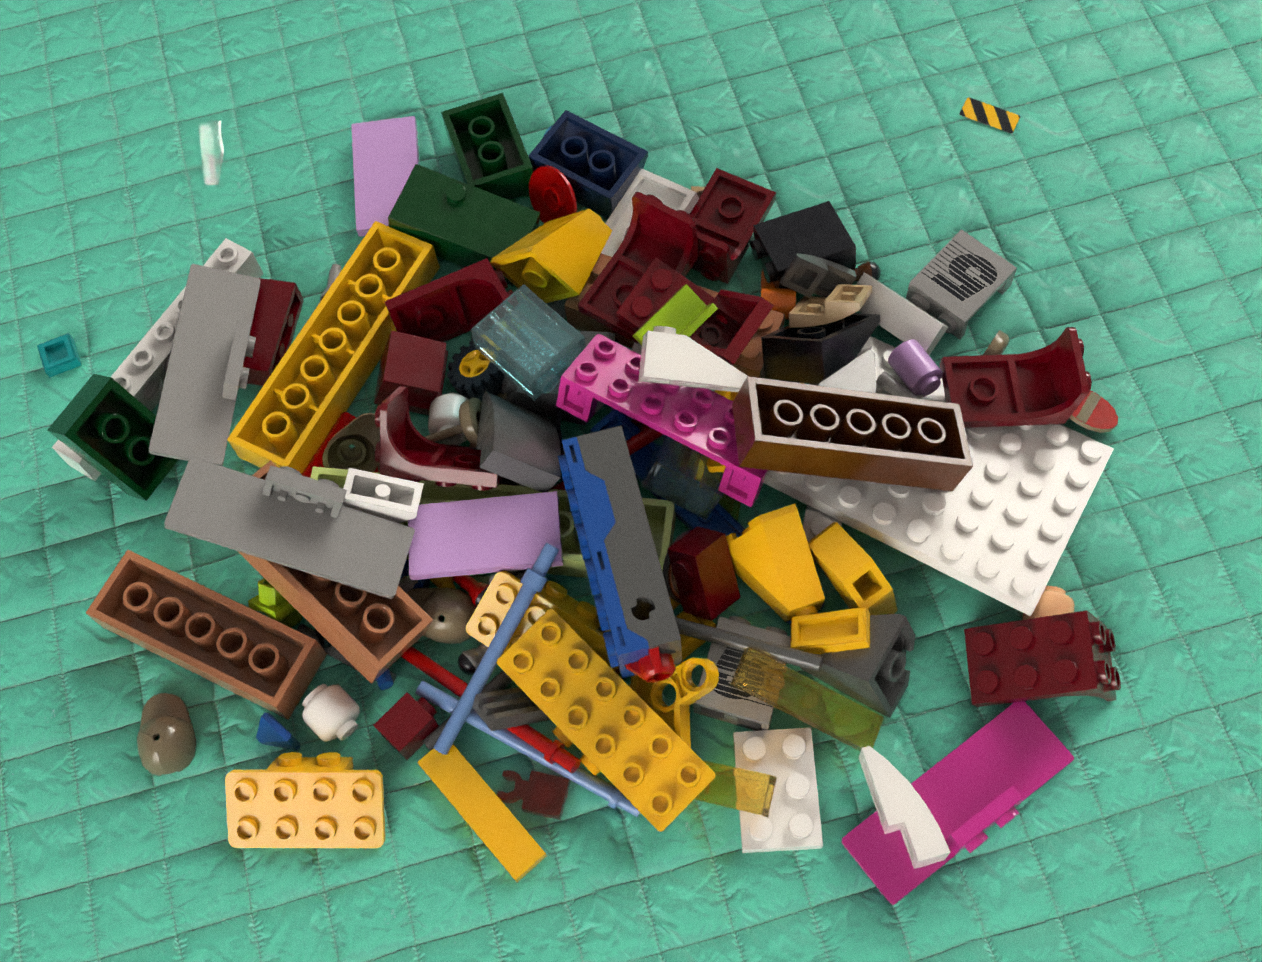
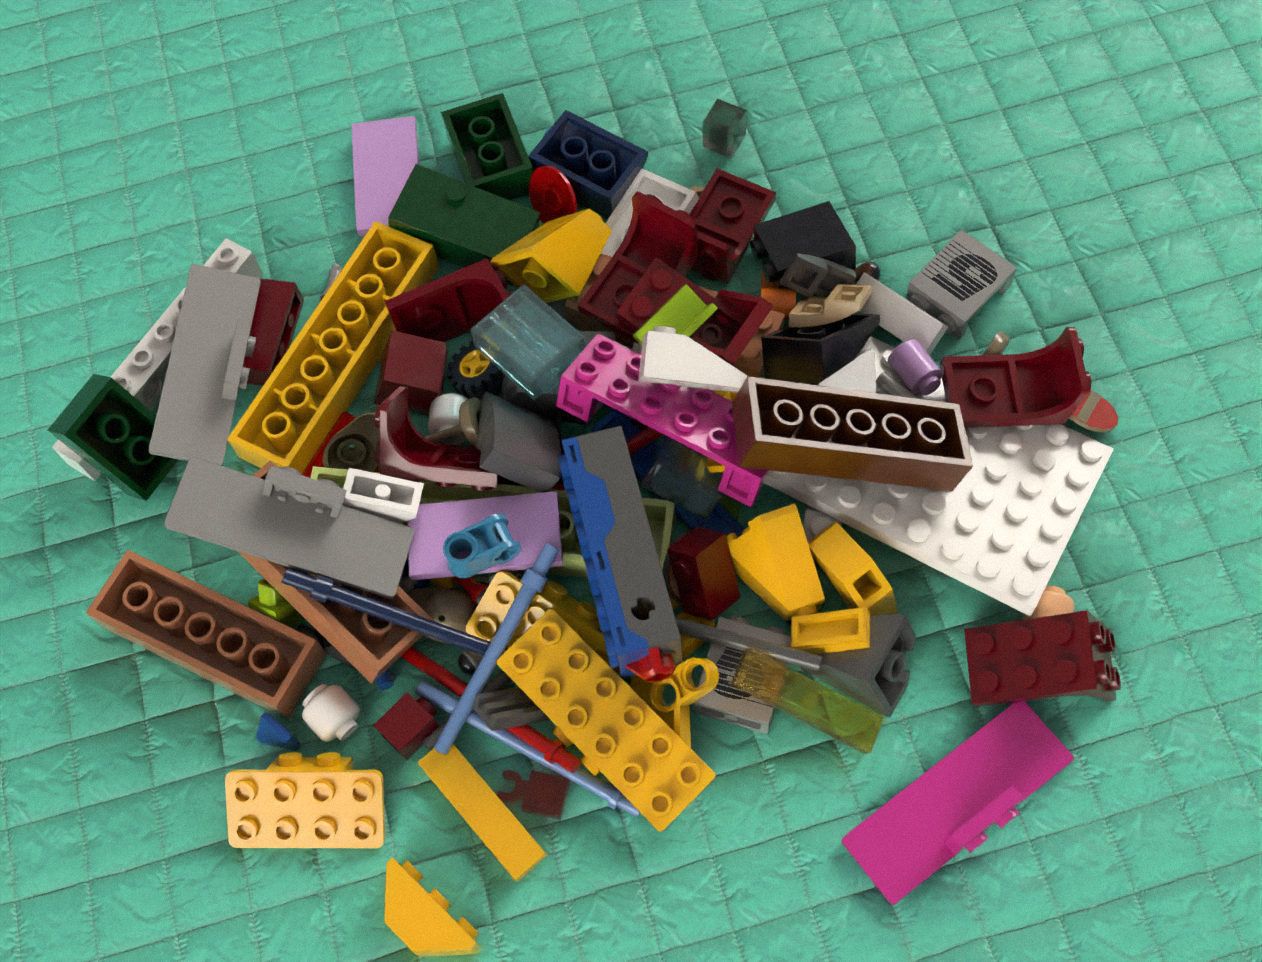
teal tile [37,333,82,378] -> none
dark tan cap [137,693,196,776] -> none
clear tile [198,120,224,185] -> none
clear yellow tile [694,760,777,817] -> none
white plate [733,727,823,853] -> none
white slope [859,746,950,869] -> none
sticker [959,97,1021,134] -> none
none -> dark blue bar [281,568,508,656]
none -> yellow slope [384,857,482,956]
none -> dark azure piece [443,514,522,578]
none -> clear smoke brick [702,99,747,159]

